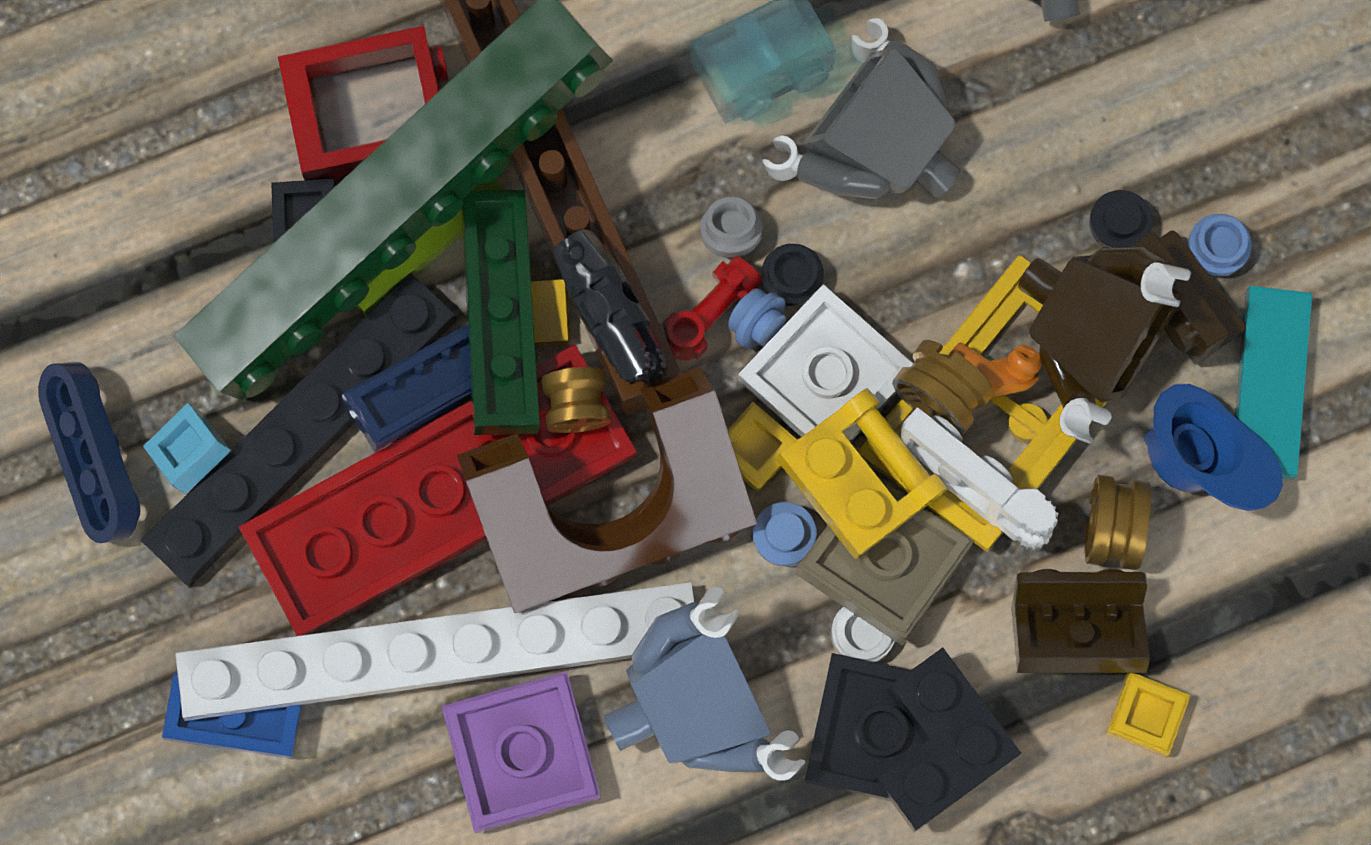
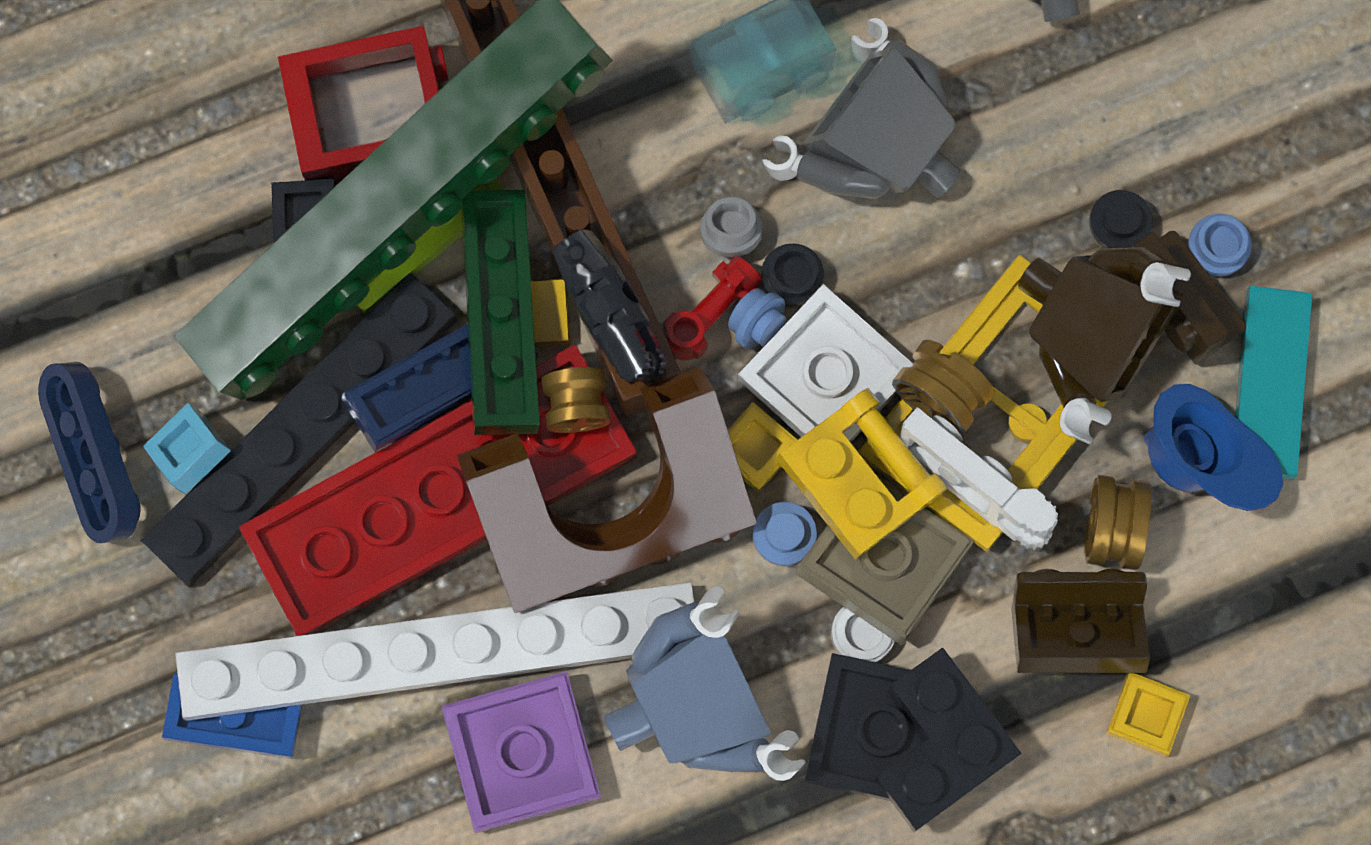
orange arm [949,342,1042,397] -> none

